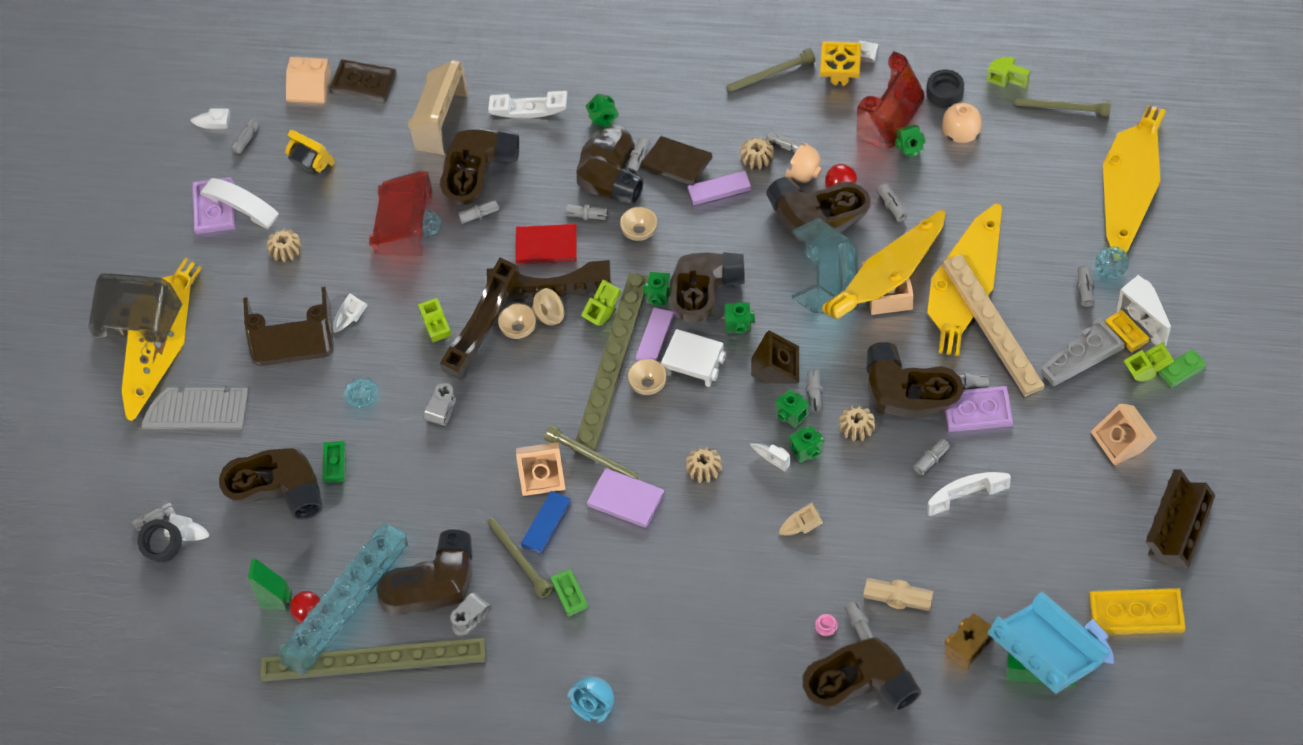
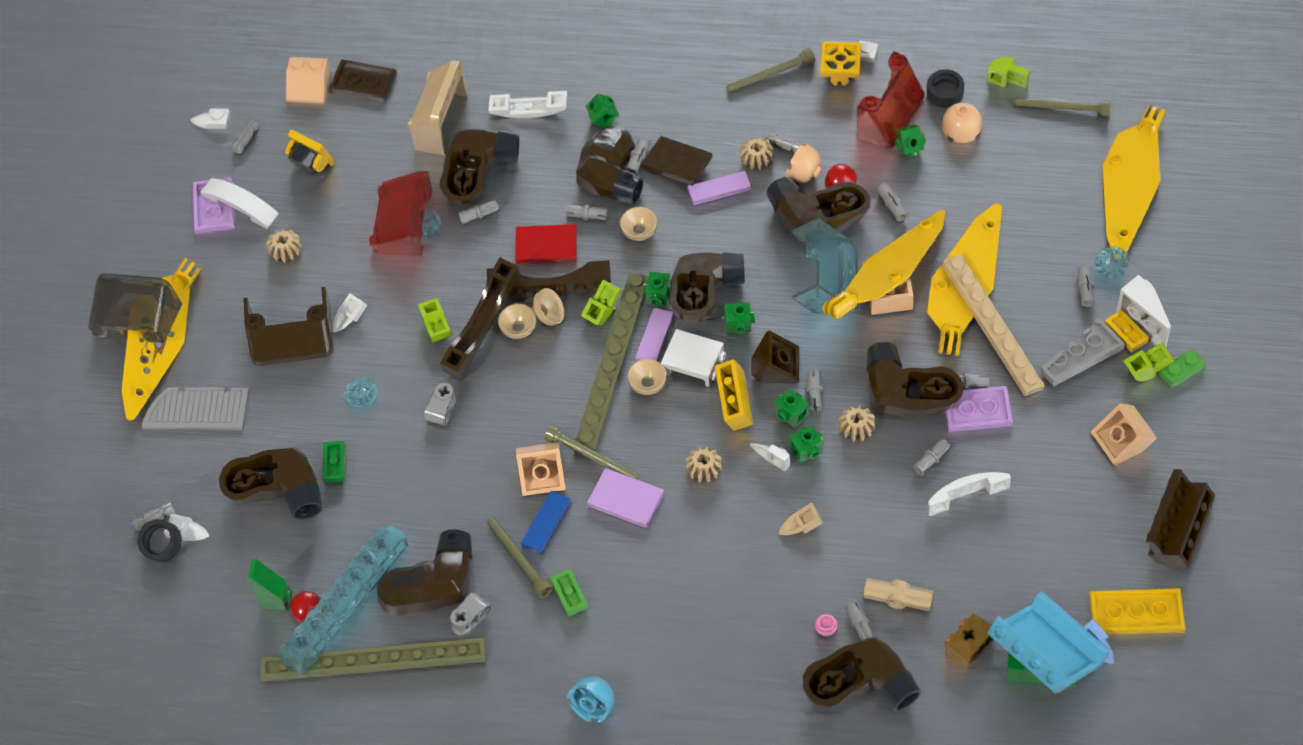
none -> yellow brick [715,359,754,431]

